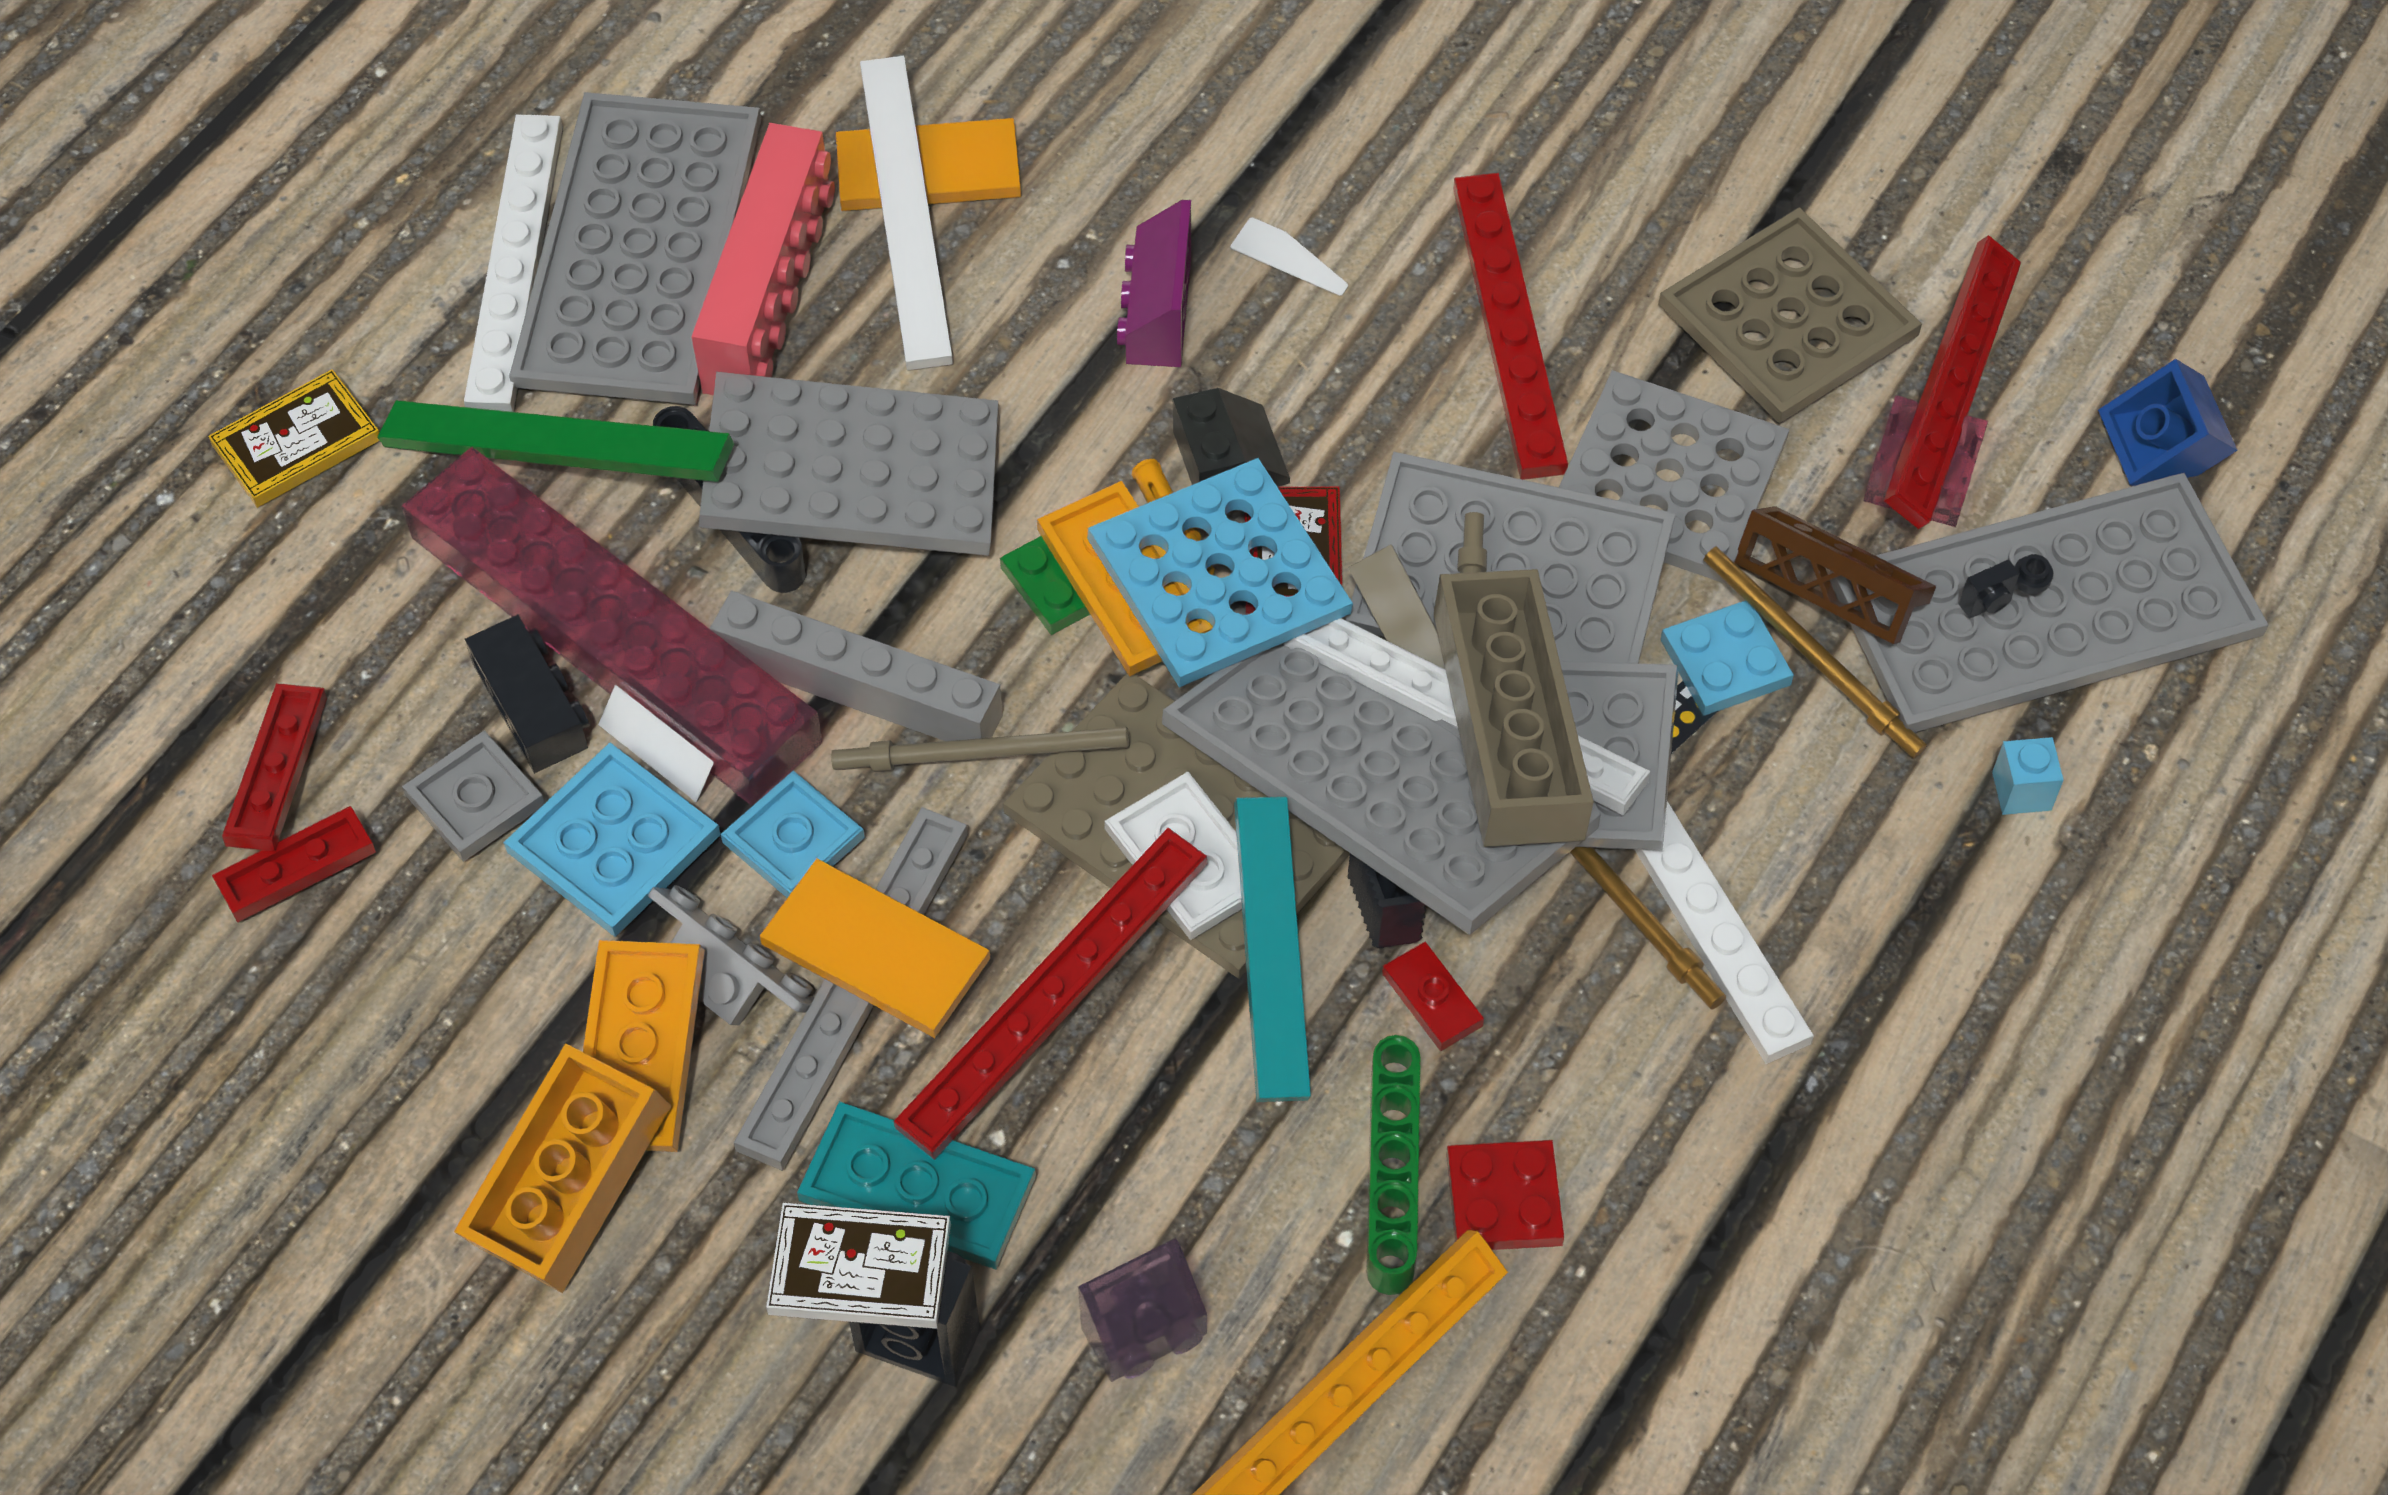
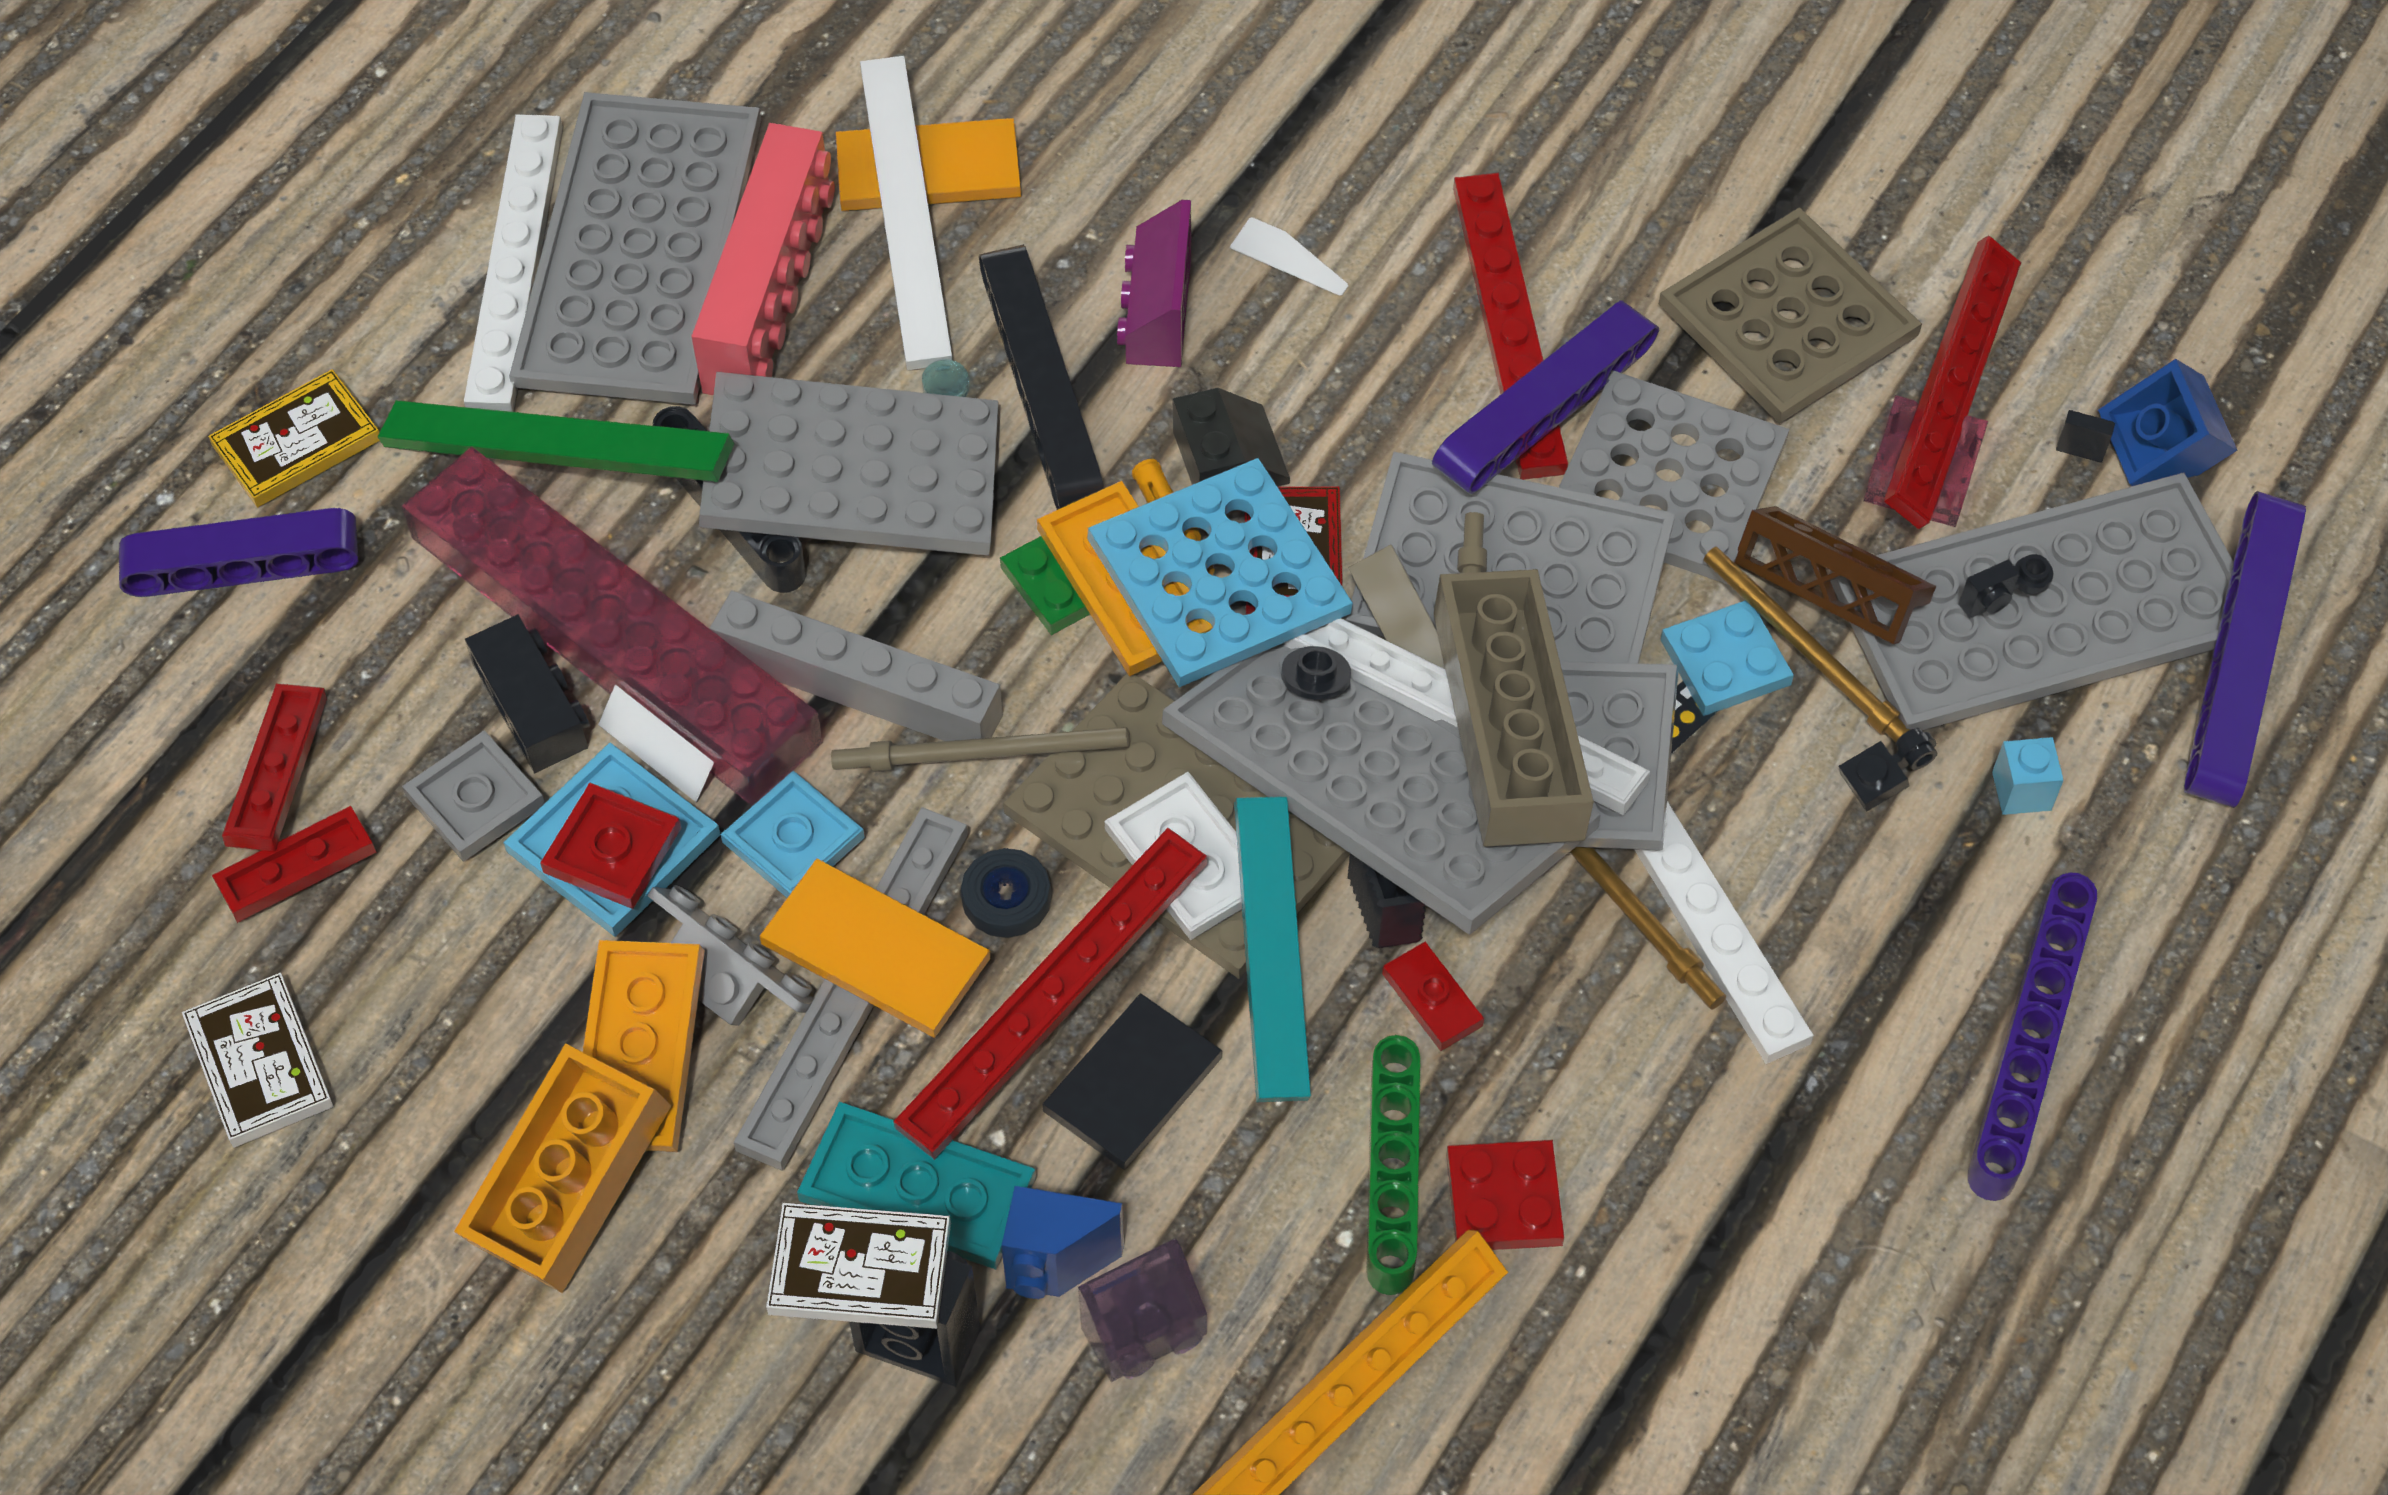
none -> dark purple beam [119,508,358,597]
none -> tile [182,973,334,1148]
none -> red plate [540,783,682,909]
none -> clear light blue tile [922,360,969,397]
none -> black bush [960,848,1052,938]
none -> black beam [979,244,1104,510]
none -> blue slope [1001,1186,1124,1299]
none -> black tile [1042,993,1222,1170]
none -> black piece [1281,646,1351,700]
none -> dark purple beam [1432,300,1659,494]
none -> black plate [1838,728,1938,812]
none -> dark purple beam [1967,872,2097,1201]
none -> black tile [2056,410,2115,463]
none -> dark purple beam [2184,491,2306,808]

